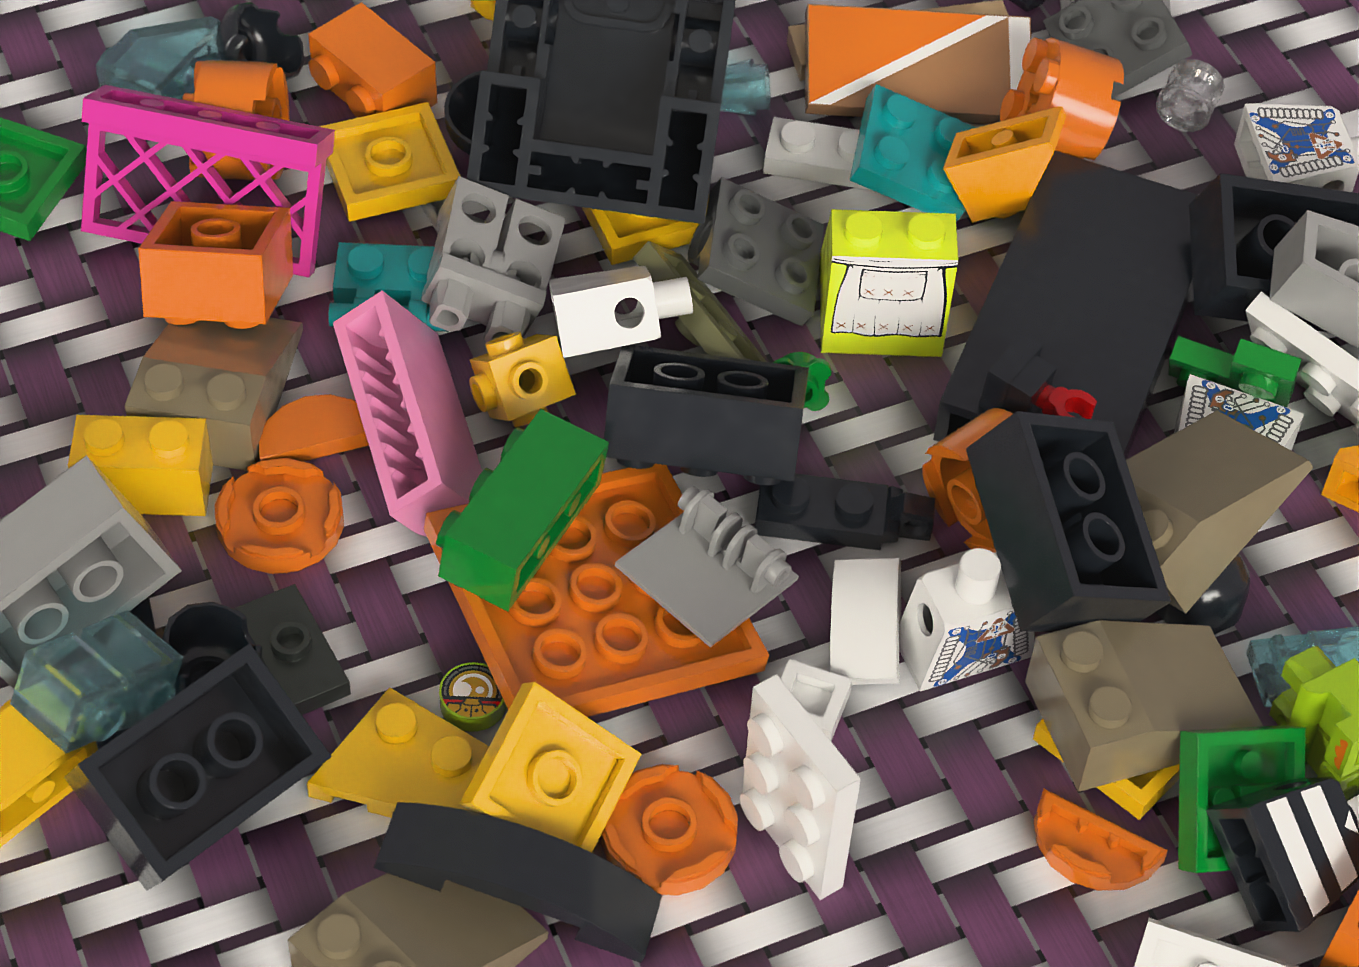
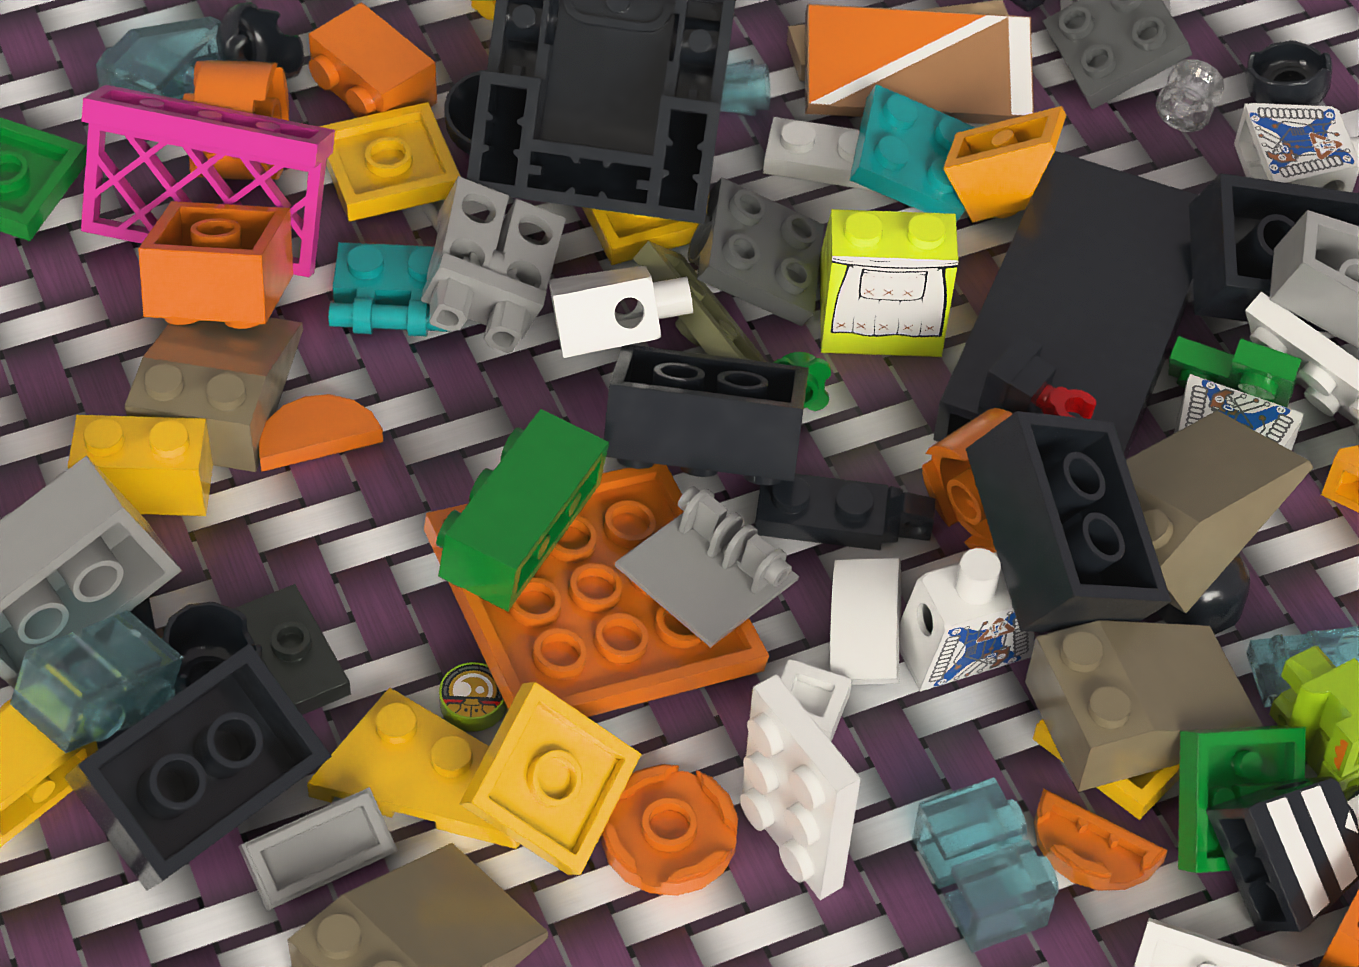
orange tile [215,458,344,574] -> none
bright pink brick [333,291,482,537] -> none
black slope [374,802,662,963] -> none
yellow brick [469,332,576,427] -> none
orange brick [1000,37,1124,161] -> none
none -> light grey tile [239,787,398,911]
none -> clear light blue piece [912,777,1059,953]
none -> black hair [1245,40,1332,106]

